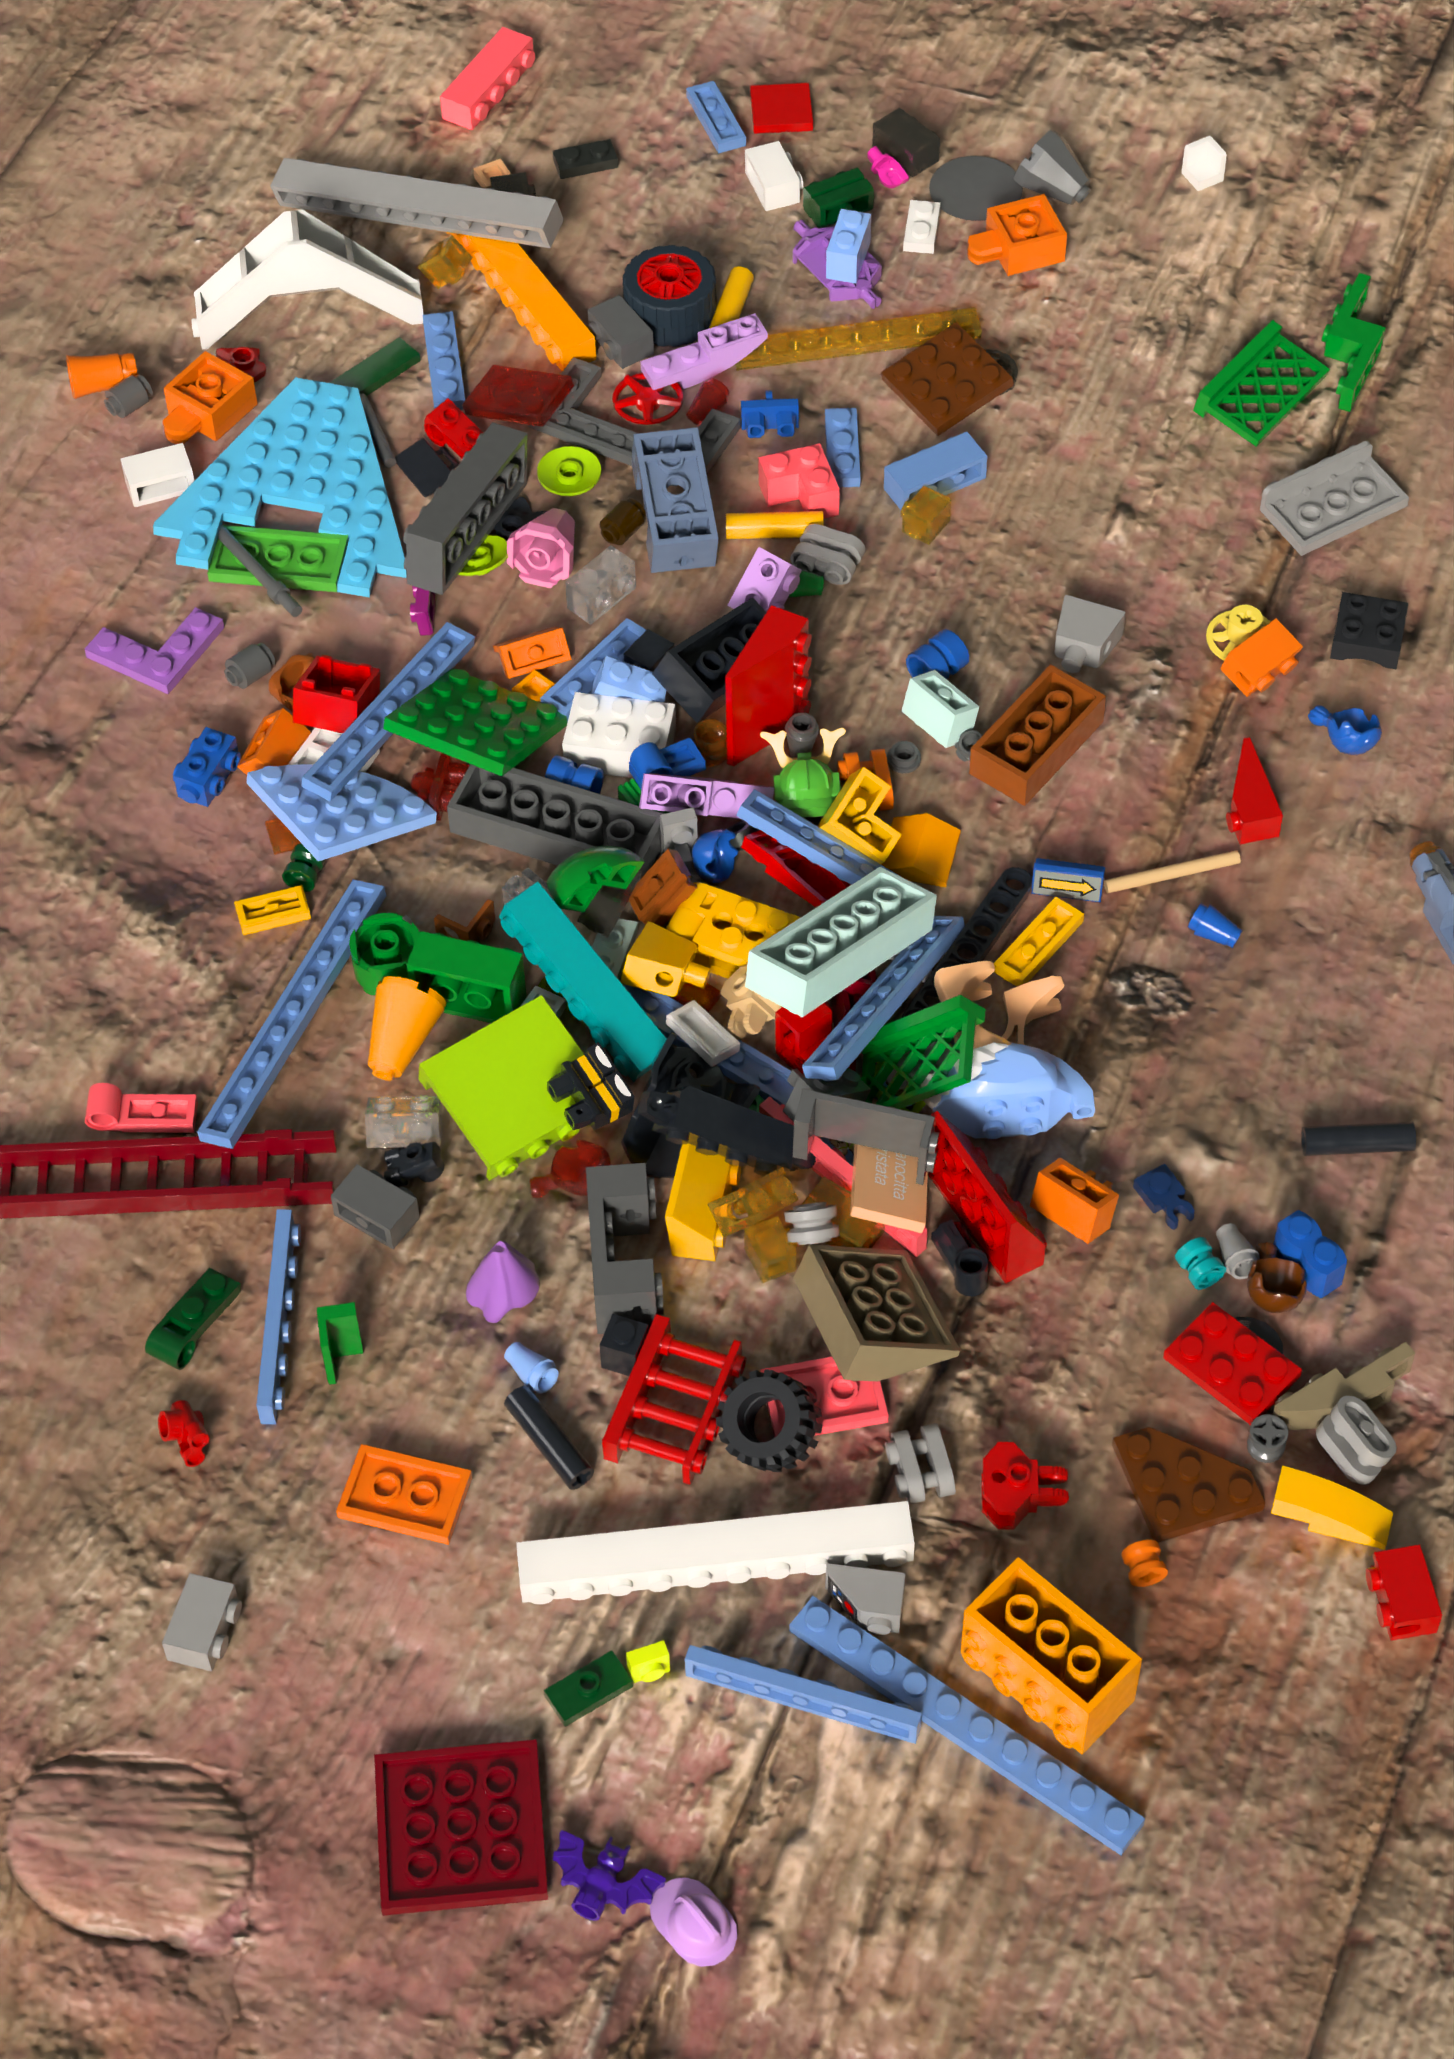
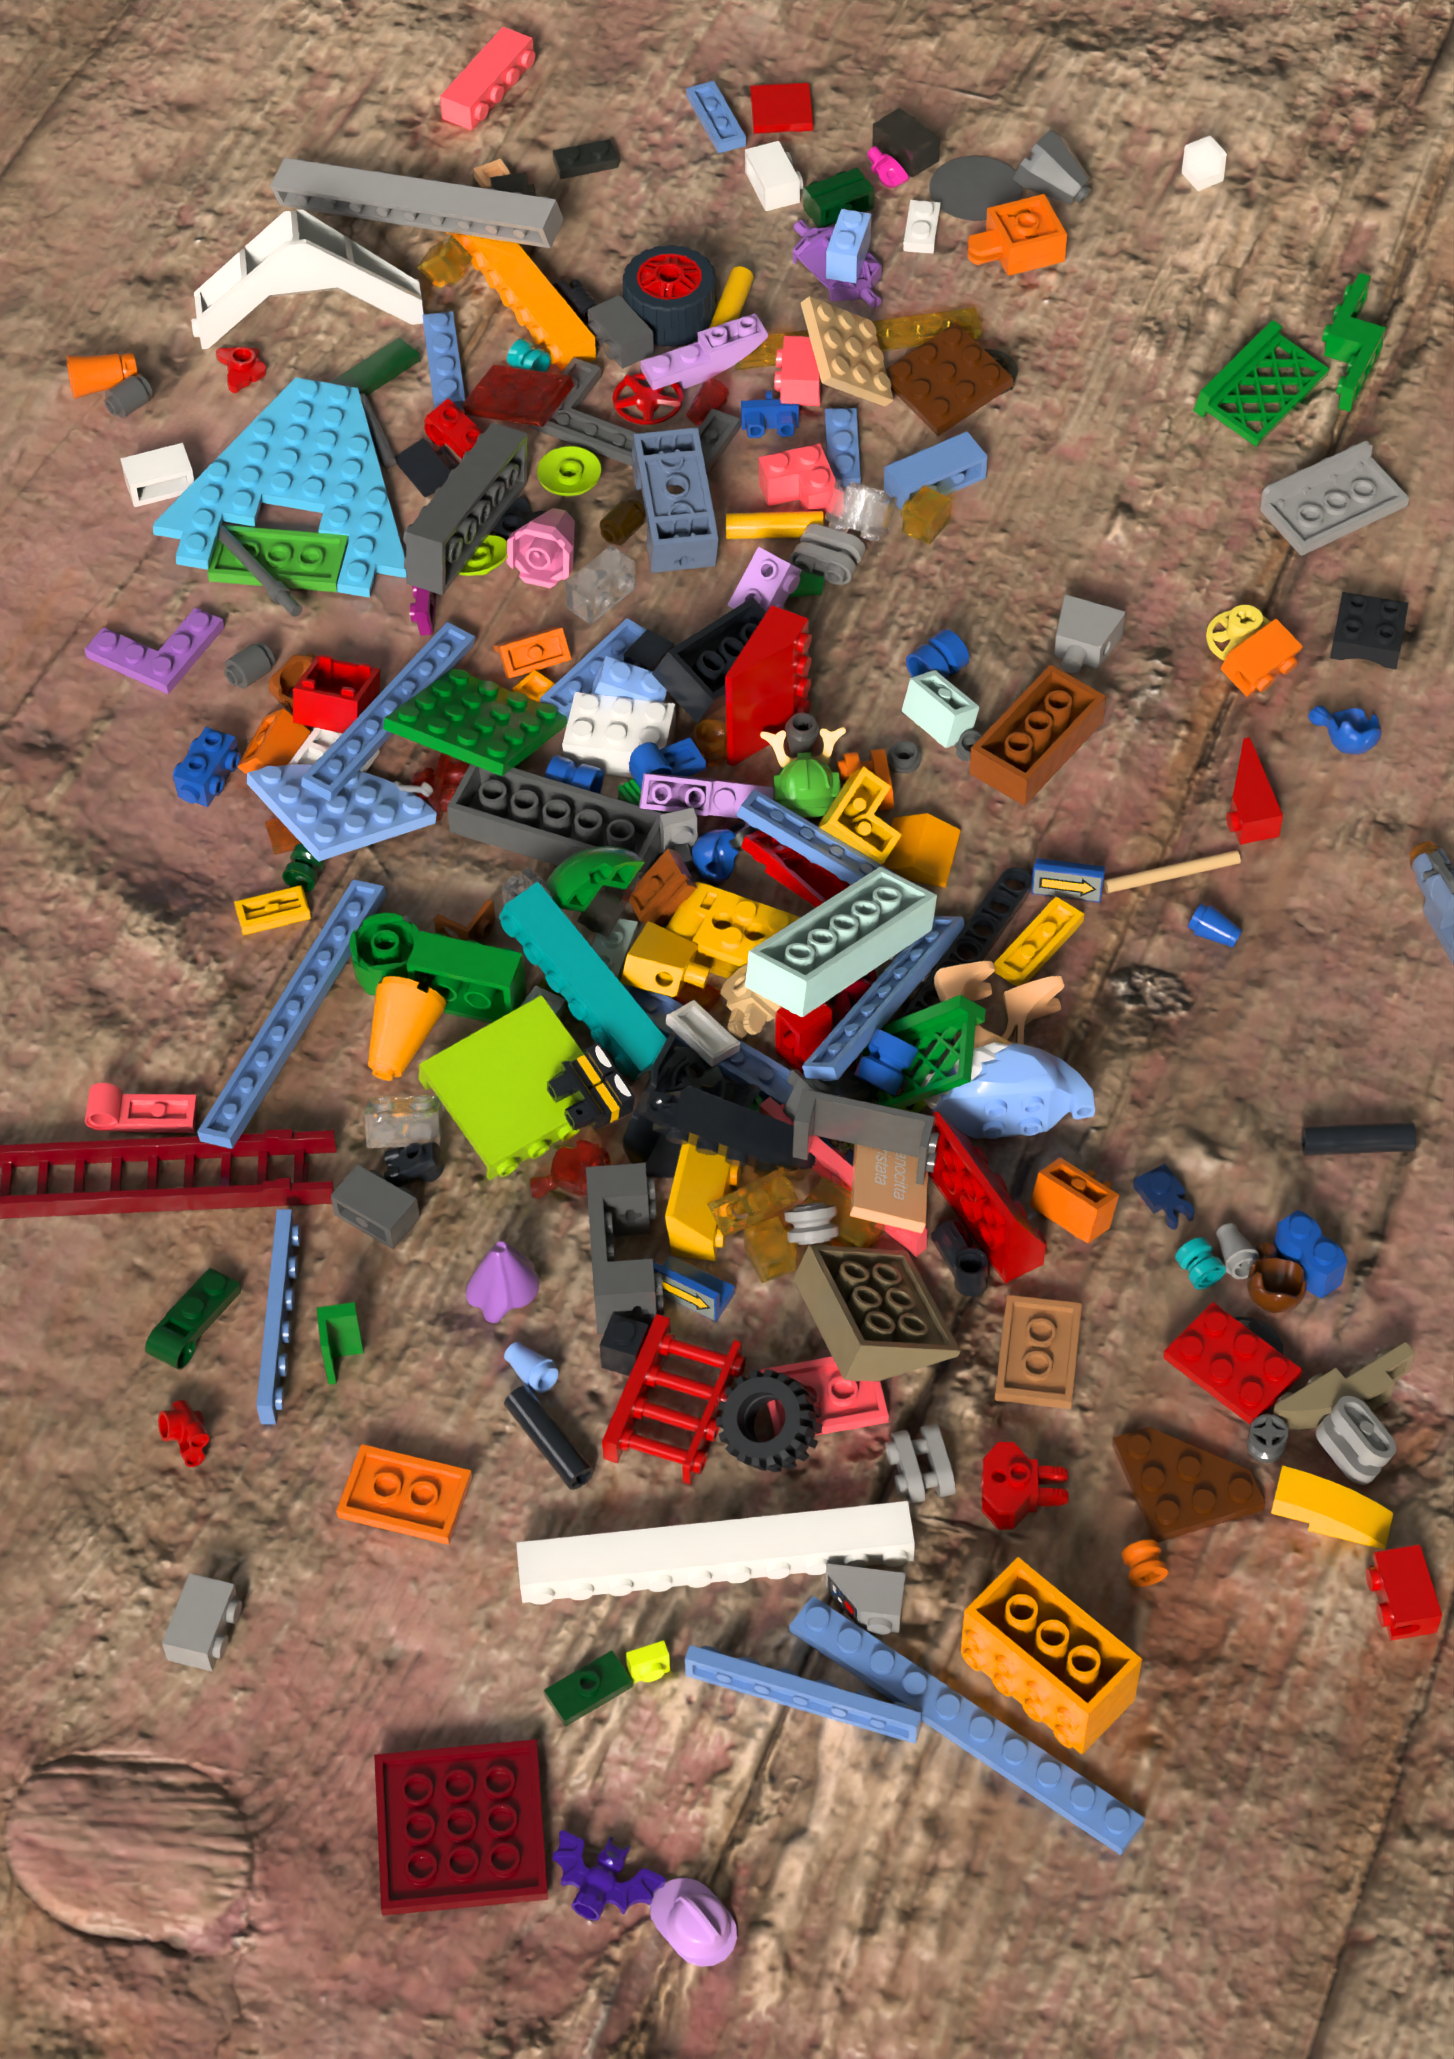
orange brick [162,351,258,444] -> none
none -> light grey hinge [393,781,434,797]
none -> teal wheel [507,338,551,381]
none -> black hinge [552,279,598,325]
none -> blue panel [653,1255,735,1322]
none -> coral brick [775,336,822,406]
none -> tan plate [801,296,894,407]
none -> clear brick [825,480,898,541]
none -> blue wheel [853,1029,919,1096]
none -> medium nougat plate [995,1295,1082,1409]

